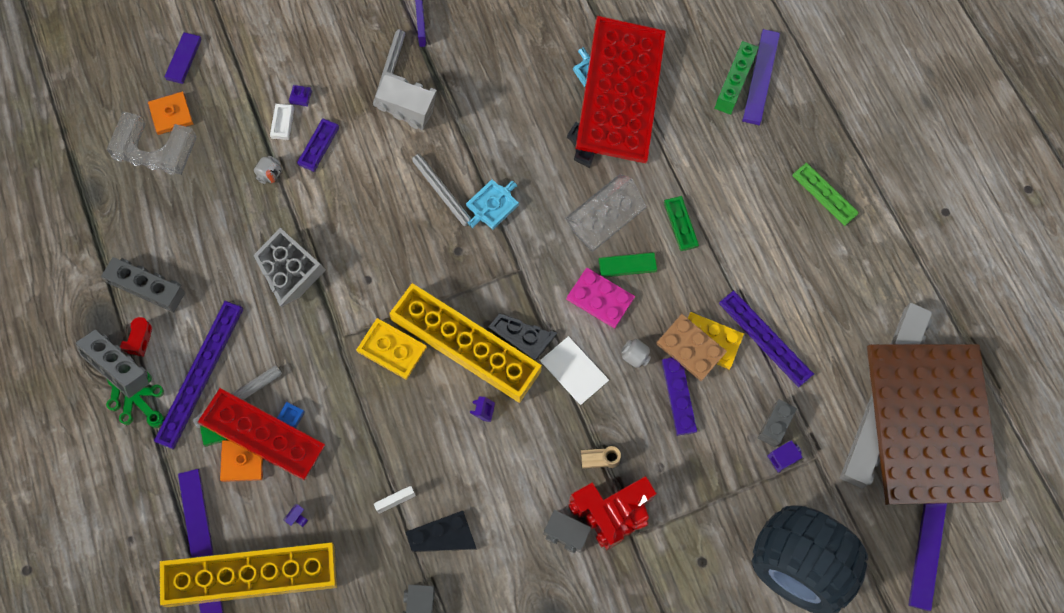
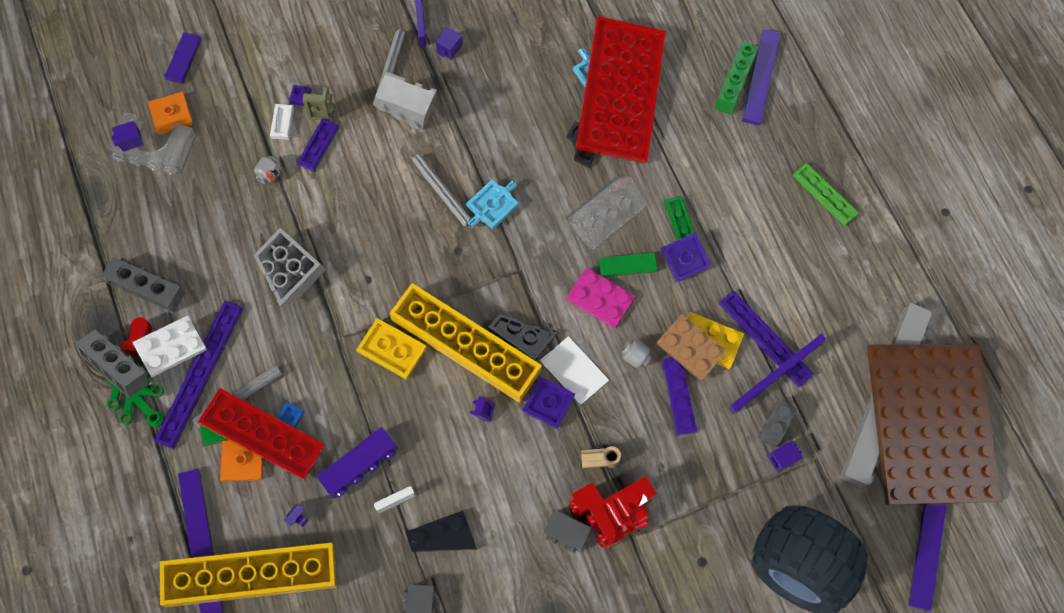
none -> dark purple brick [111,121,144,152]
none -> white plate [133,316,206,378]
none -> olive bracket [302,87,335,121]
none -> dark purple brick [316,427,398,499]
none -> dark purple brick [435,27,463,60]
none -> dark purple plate [522,376,575,430]
none -> dark purple plate [661,232,711,282]
none -> dark purple tile [729,333,826,414]

